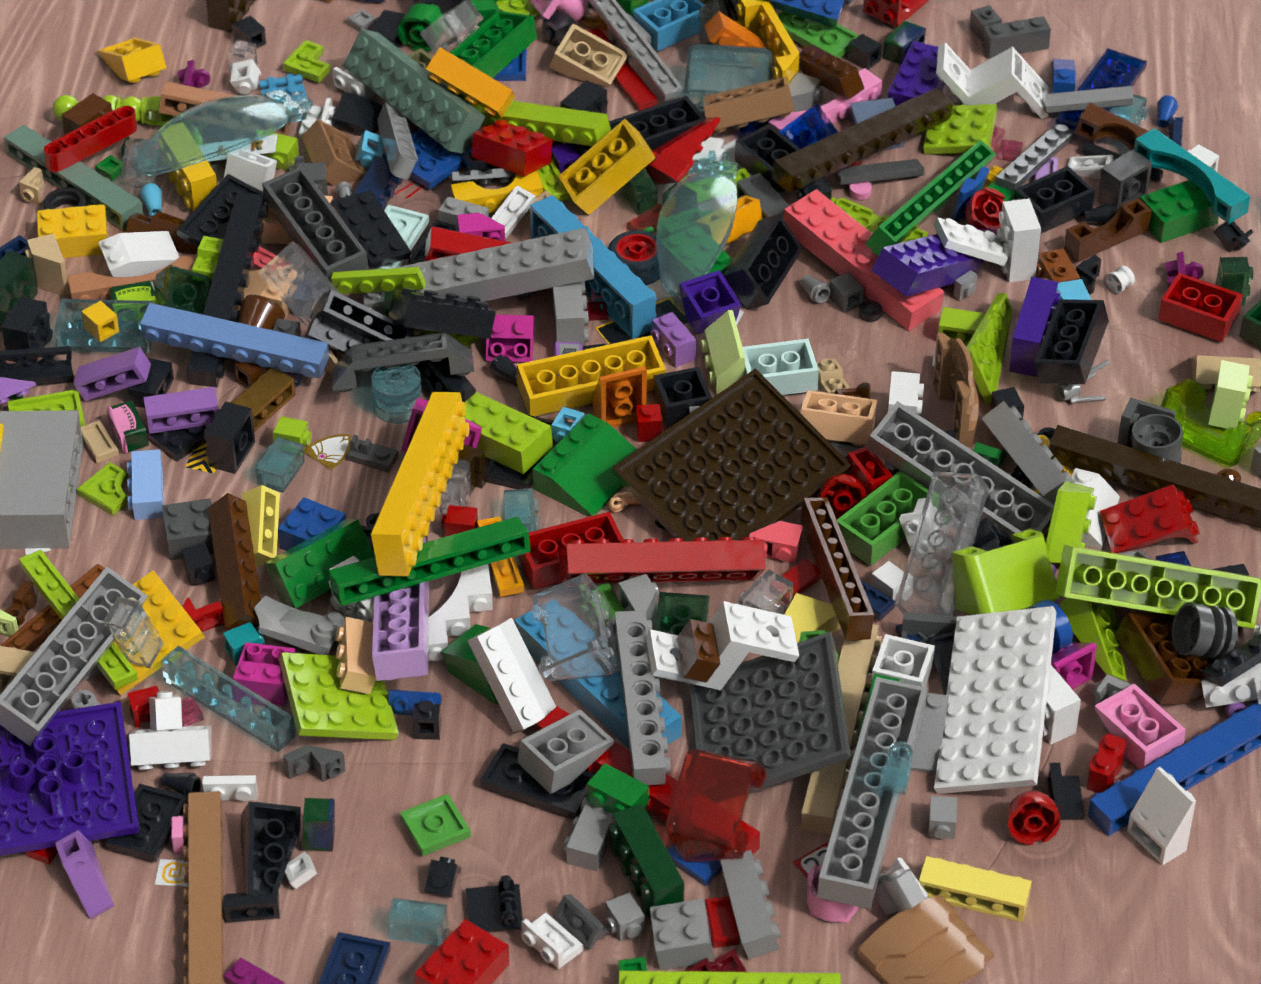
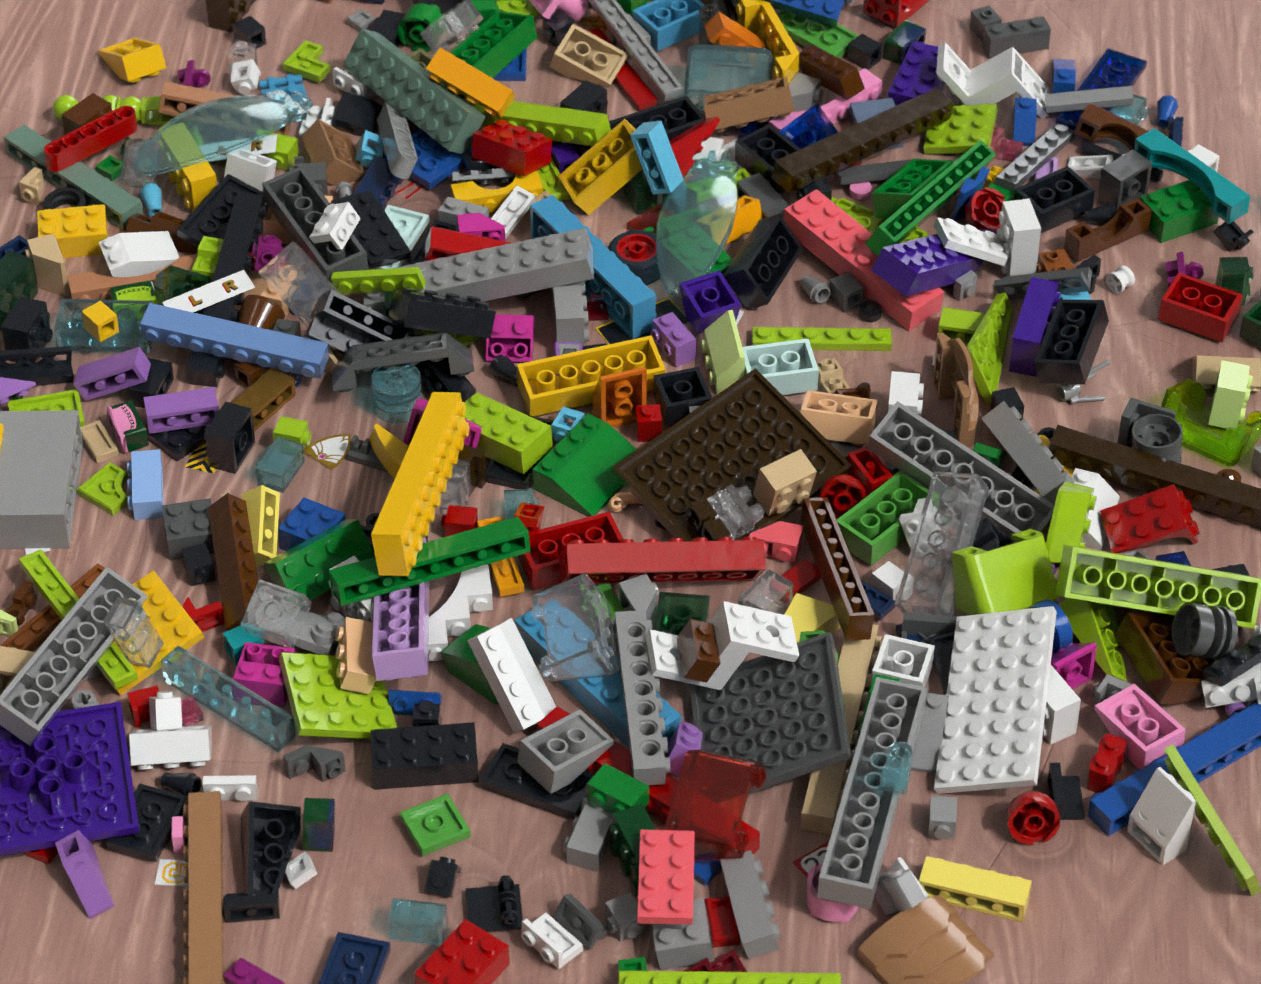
none -> white sticker [162,270,255,312]
none -> clear brick [240,579,312,648]
none -> magenta brick [251,235,285,273]
none -> white bracket [309,202,360,250]
none -> yellow slope [369,423,409,479]
none -> black brick [371,722,479,790]
none -> red slope [513,502,545,532]
none -> medium azure brick [630,121,684,194]
none -> coral plate [638,830,695,925]
none -> medium lavender brick [665,721,703,780]
none -> clear hips [688,484,764,541]
none -> lime plate [752,327,892,351]
none -> tan brick [753,449,817,516]
none -> green slope [872,159,953,220]
none -> dark grey fence [994,267,1092,300]
none -> blue slope [1013,98,1037,146]
none -> lime plate [1164,744,1261,896]

